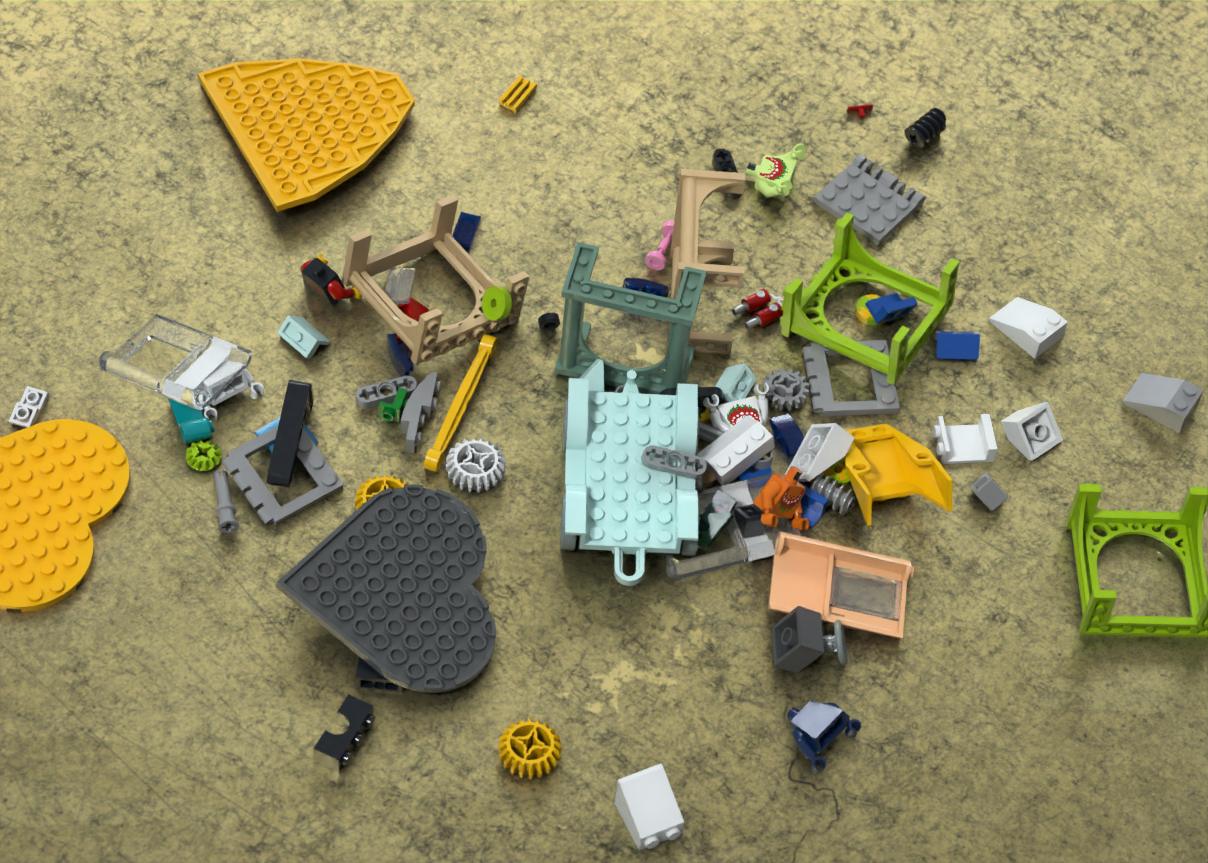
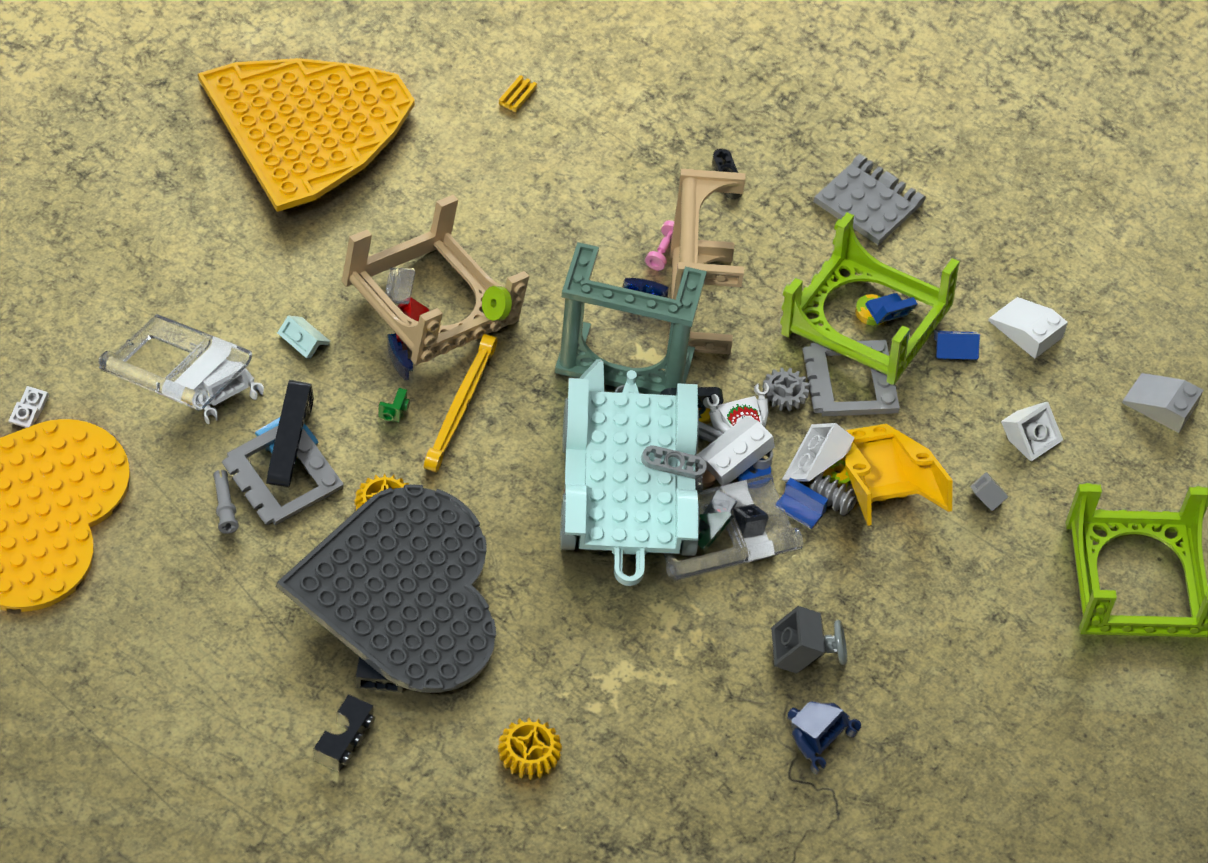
teal door [166,390,214,445] -> none
lime gear [186,440,222,471] -> none
black torso [300,253,362,307] -> none
light grey beam [356,376,417,409] -> none
light grey slope [401,371,441,453] -> none
white gear [446,437,506,493] -> none
clear blue tile [452,212,481,252] -> none
black tile [538,313,560,331] -> none
white slope [614,764,684,850] -> none
light aqua panel [715,363,757,403] -> none
red piece [732,289,783,329] -> none
yellowish green torso [746,143,806,201] -> none
orange torso [753,466,809,530] -> none
light nougat piece [768,531,914,640] -> none
clear blue slope [769,413,804,457] -> none
red piece [847,104,873,119] -> none
black piece [904,108,946,148] -> none
white panel [933,414,997,464] -> none

